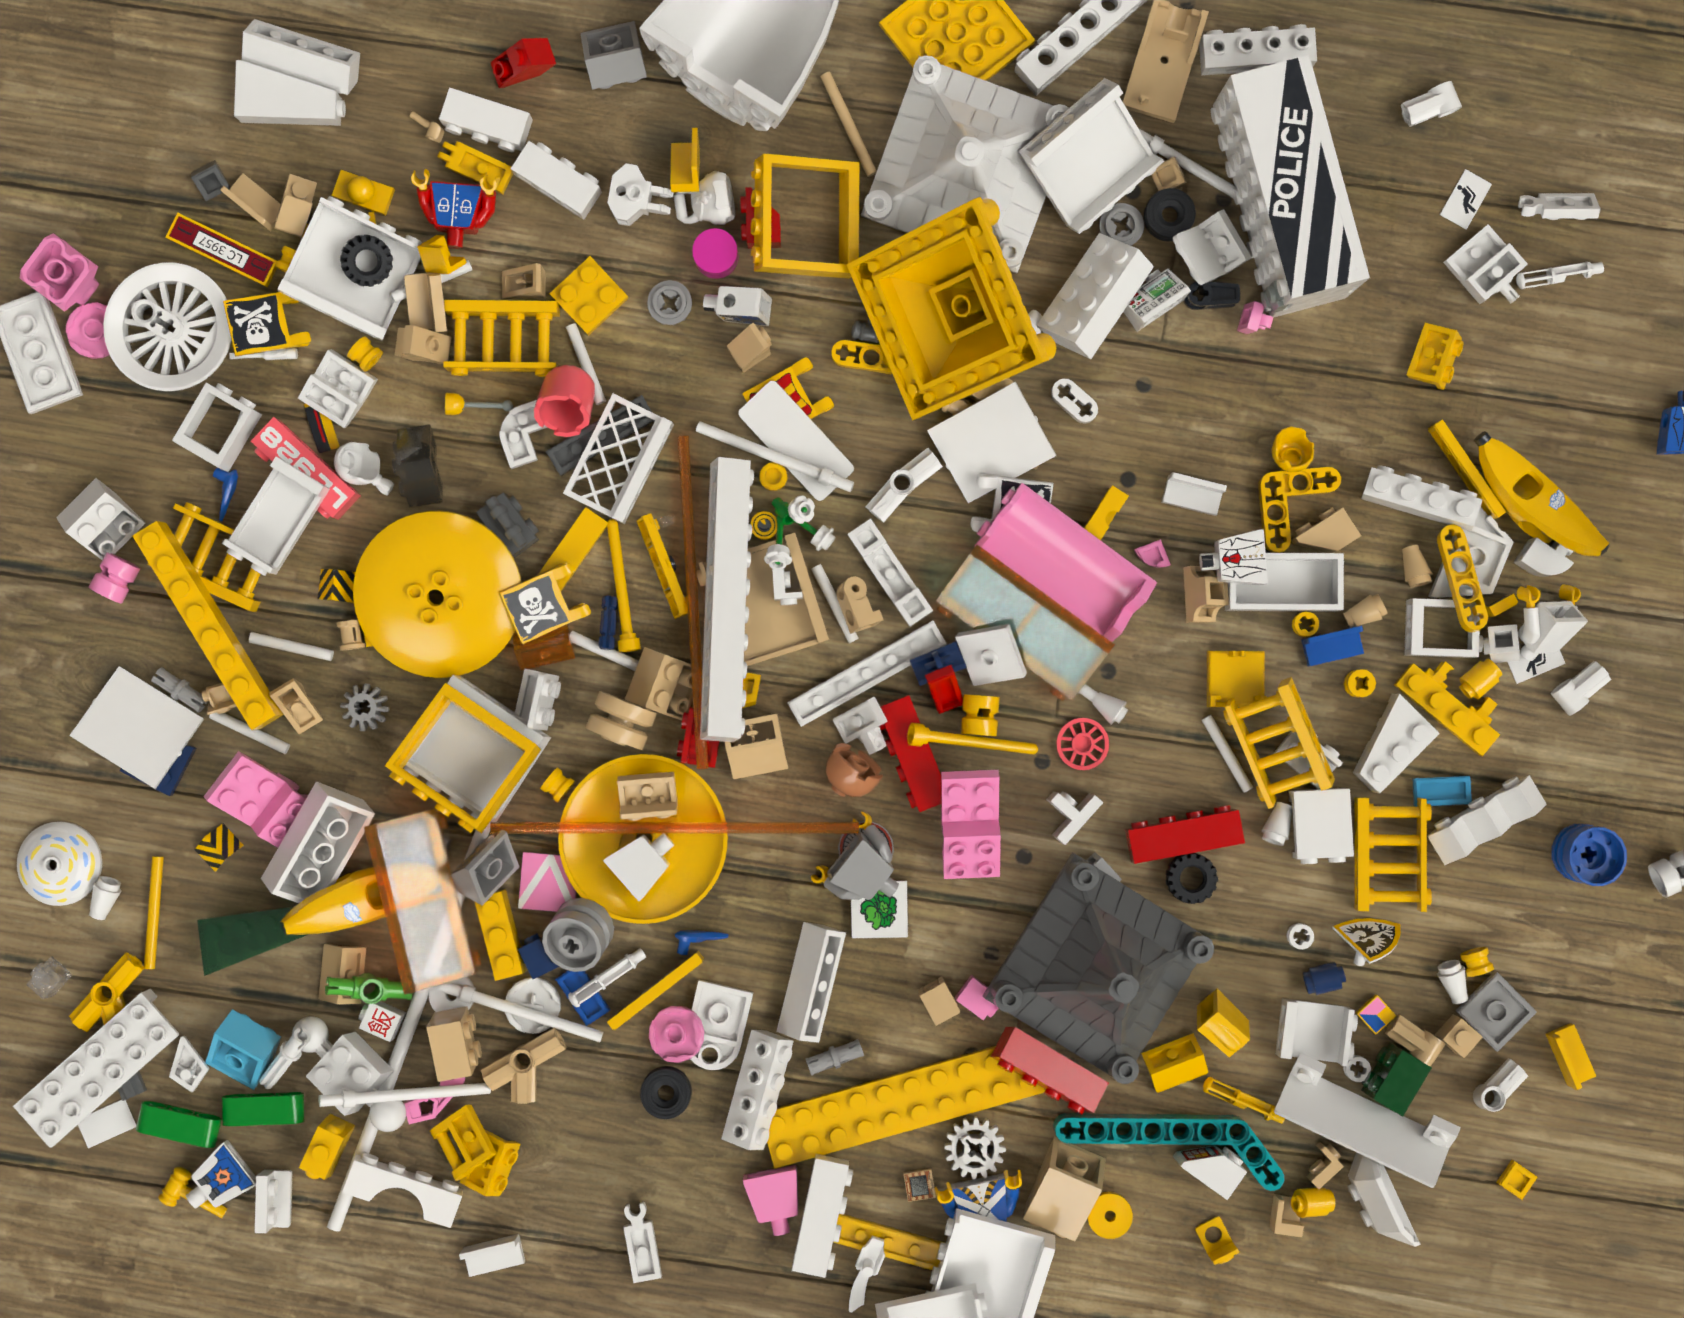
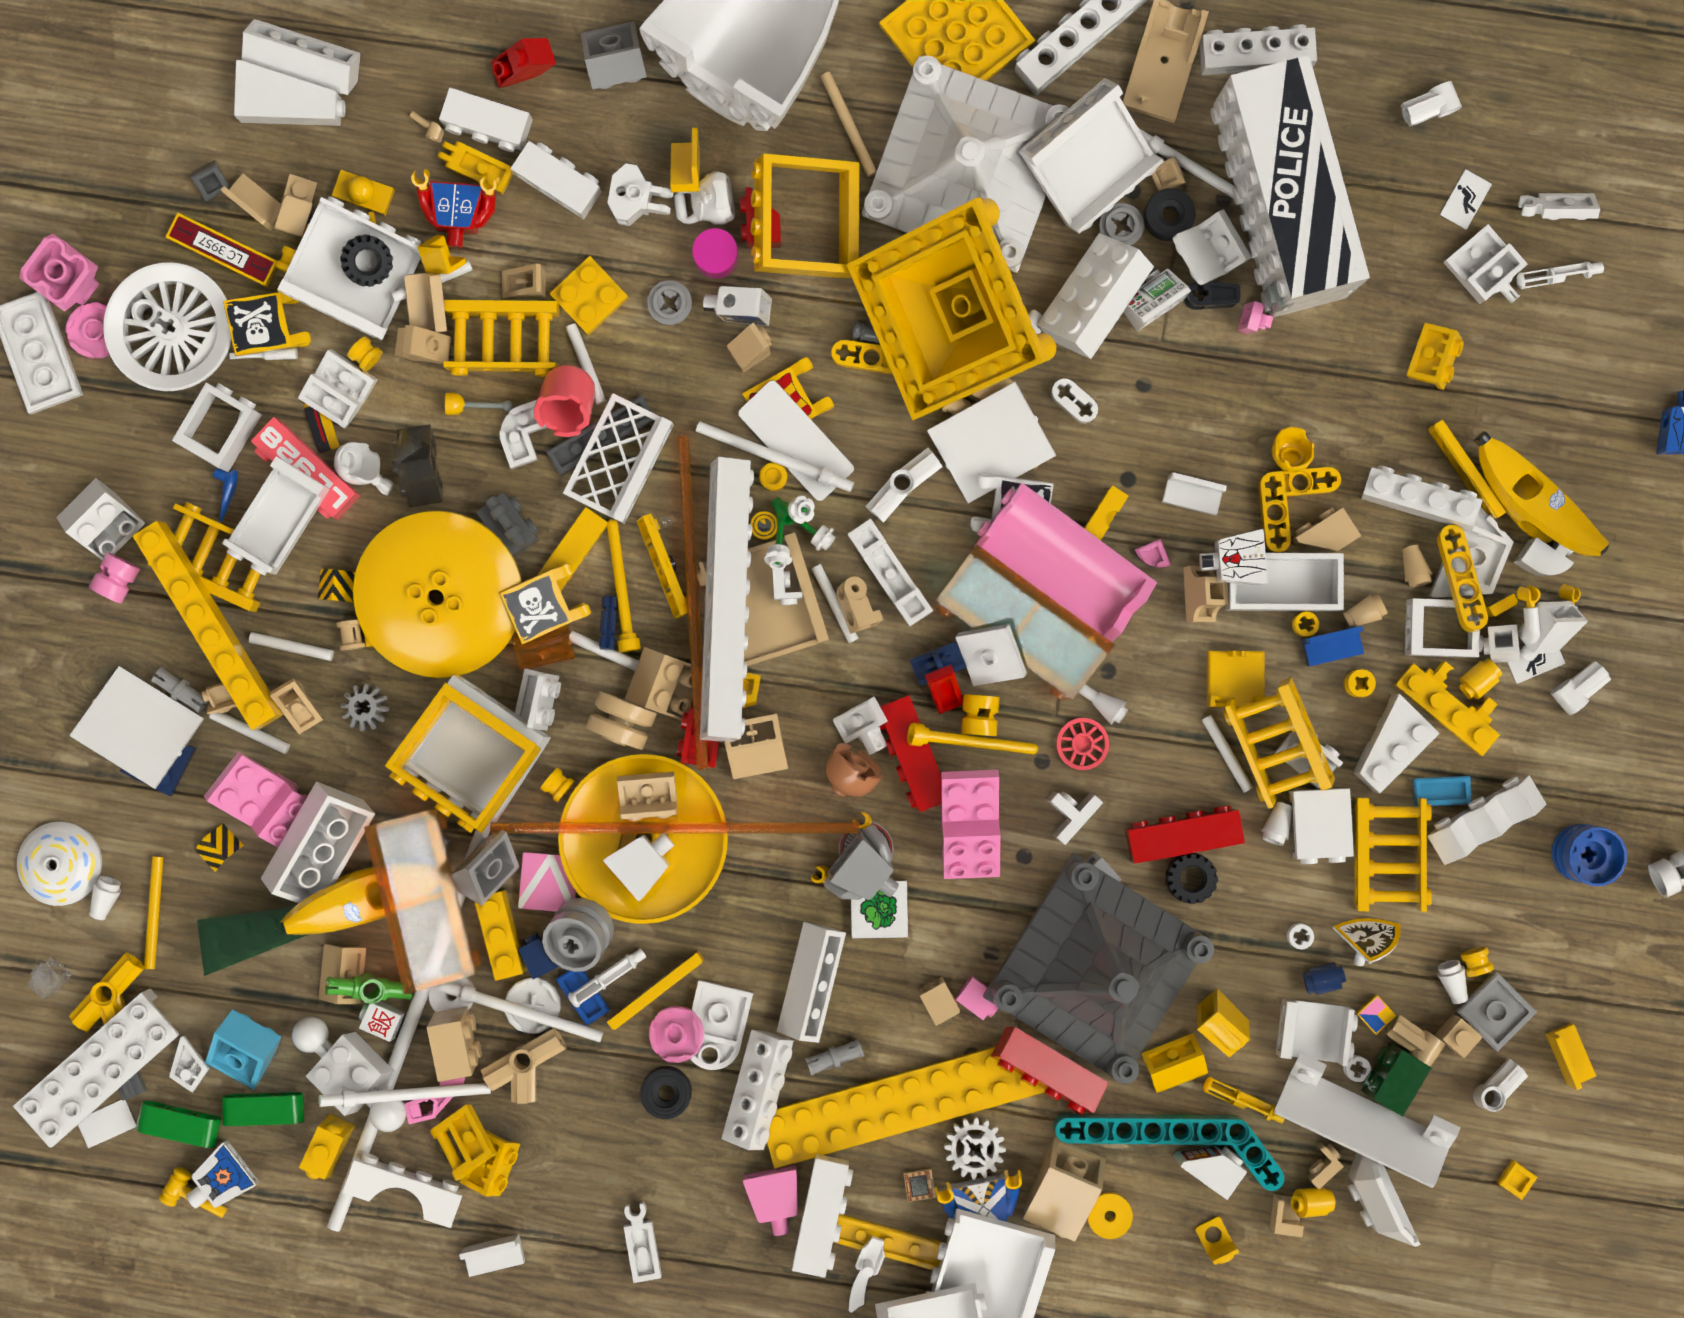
white bracket [255,1169,292,1233] -> none
white axle [259,1028,311,1089] -> none
blue bar [674,930,728,955] -> none
white tile [787,621,947,727] -> none

